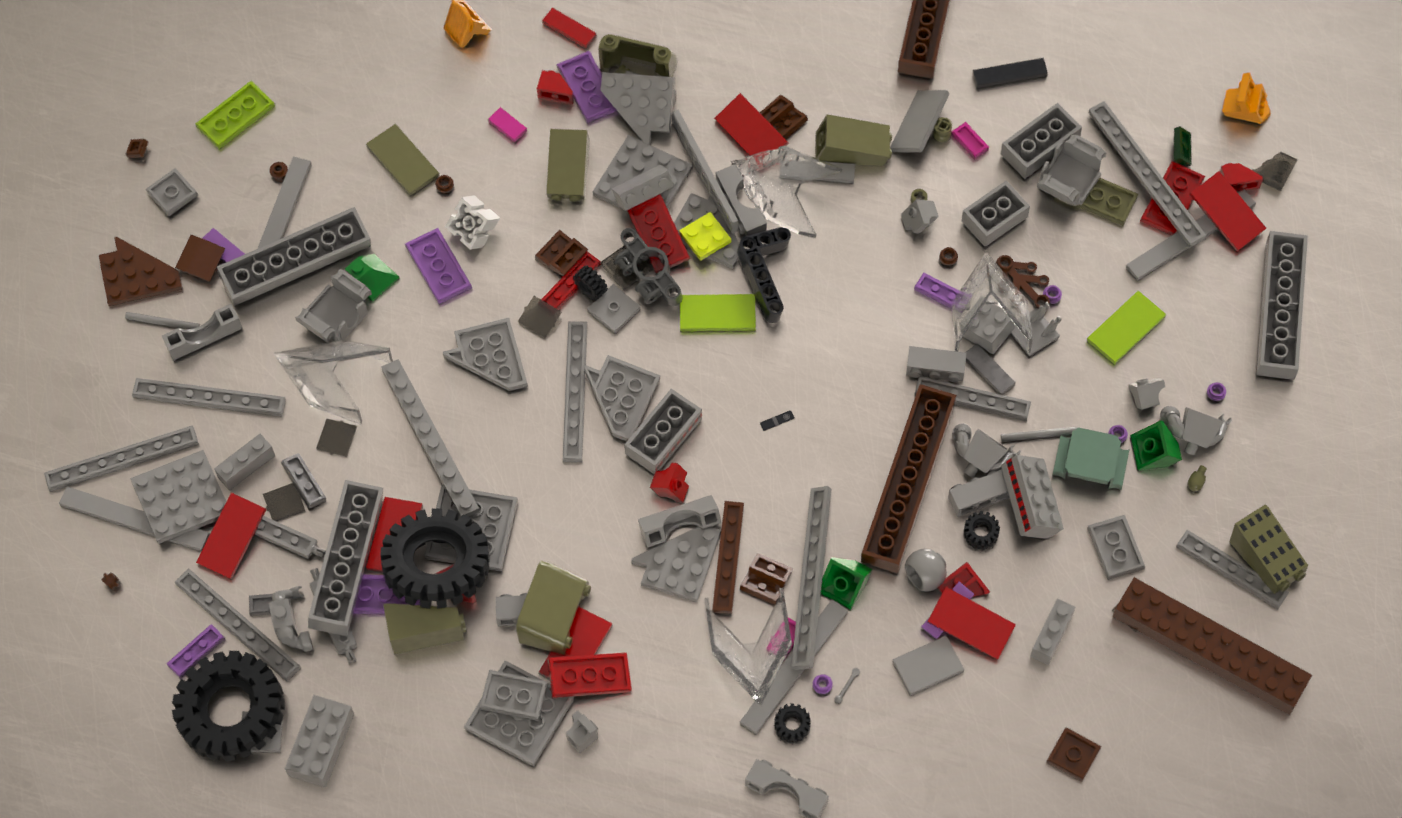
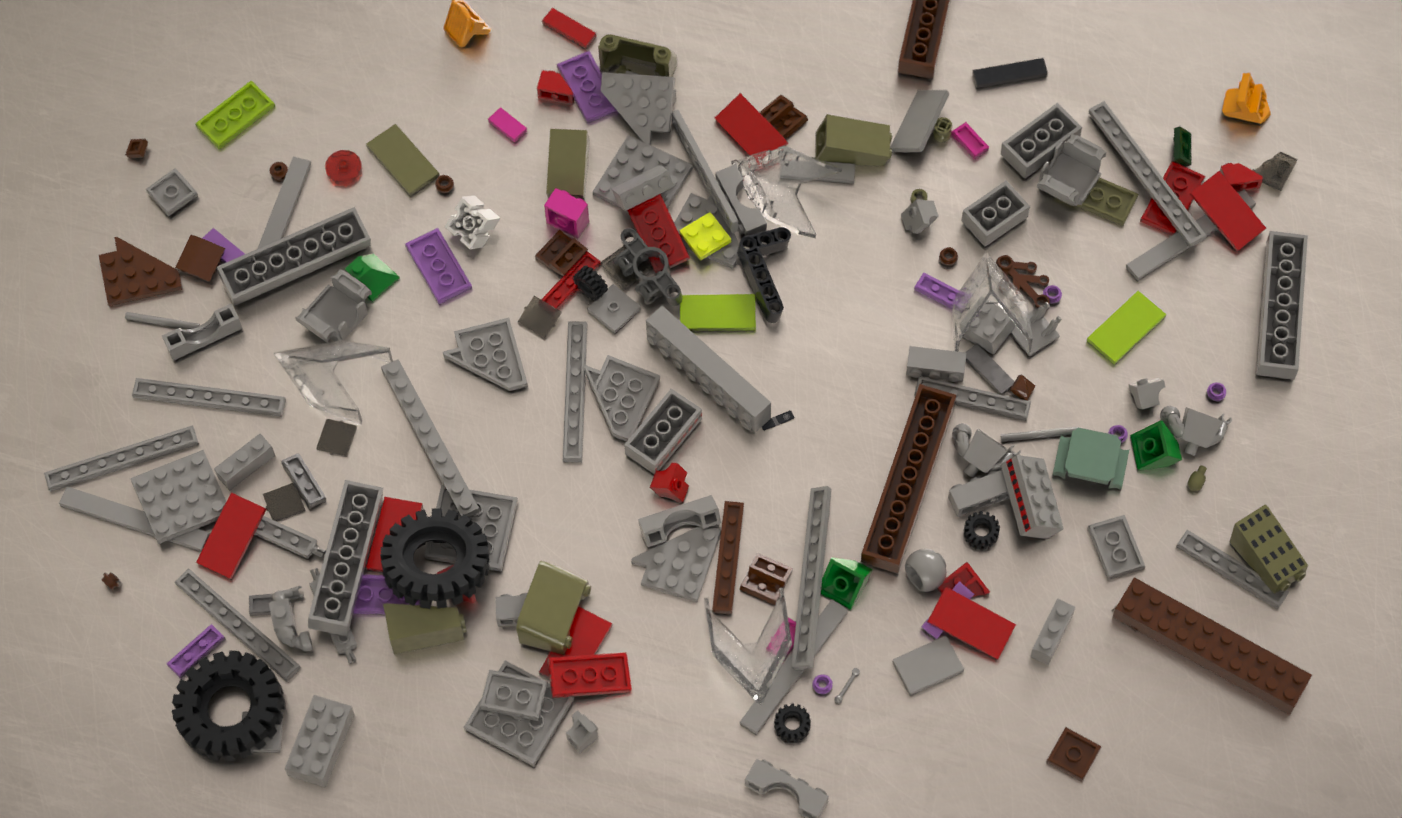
none -> clear red plate [325,150,362,185]
none -> dark pink brick [544,188,589,239]
none -> light grey brick [646,306,771,433]
none -> reddish brown tile [1010,374,1035,400]

